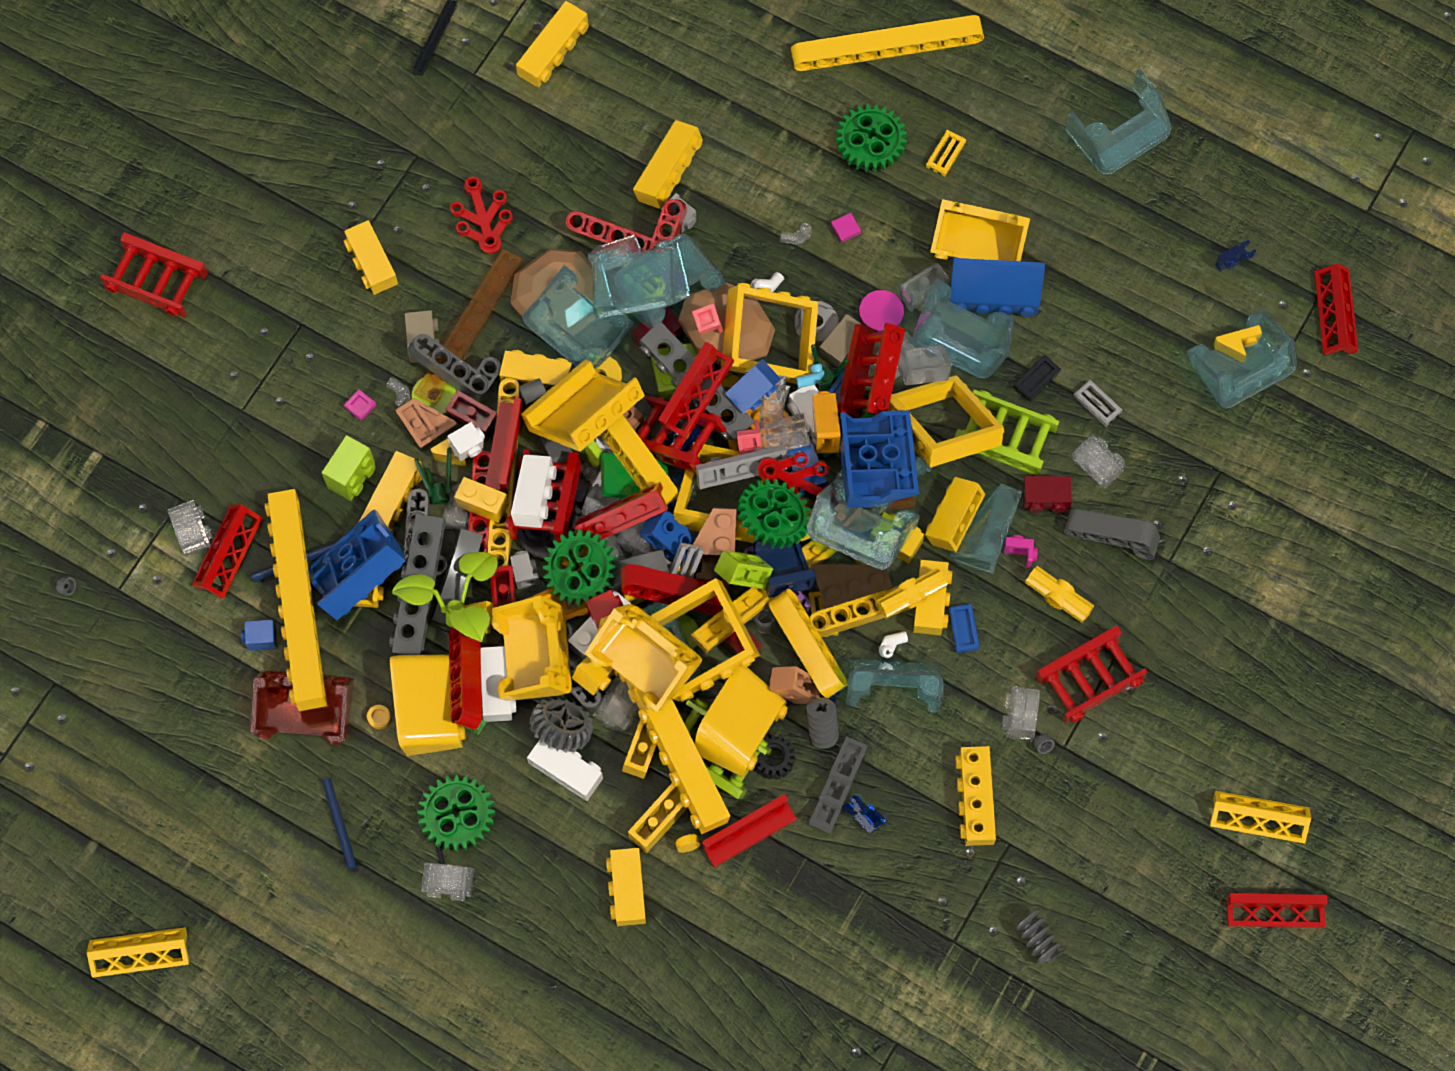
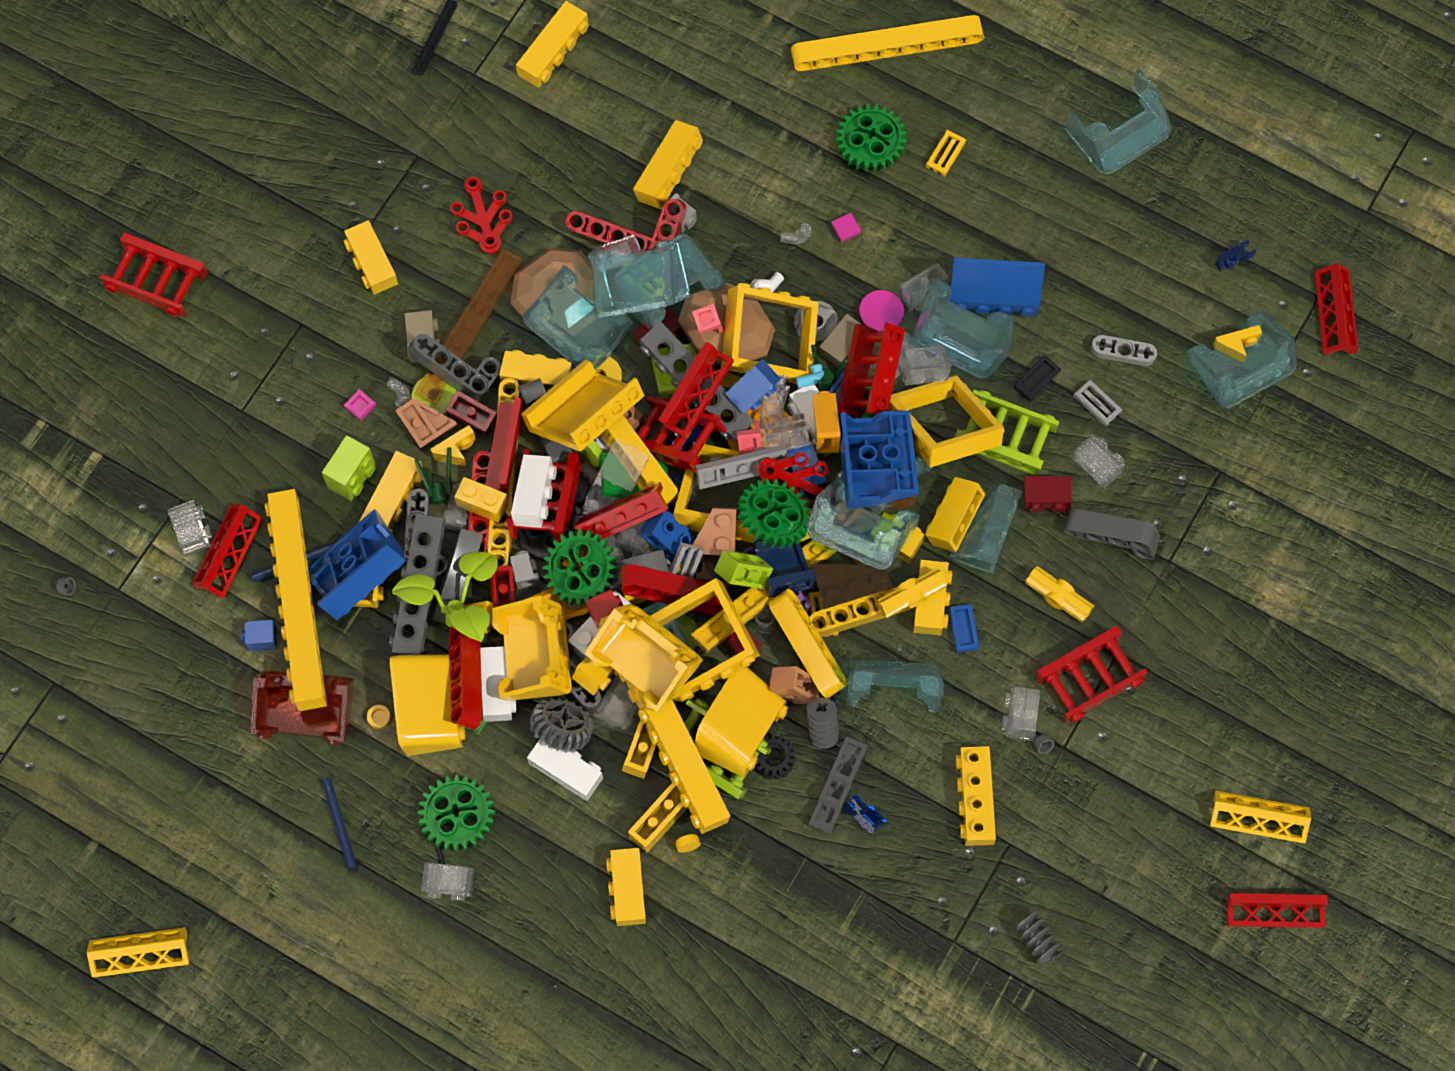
white brick [448,422,485,461] -> none
red fence [702,794,797,868] -> none
white arm [879,631,908,658] -> none
yellow windscreen [931,199,1030,261] -> none
dark pink bracket [1004,535,1038,568] -> none
none -> clear piece [598,439,650,492]
none -> light grey beam [1091,335,1157,366]

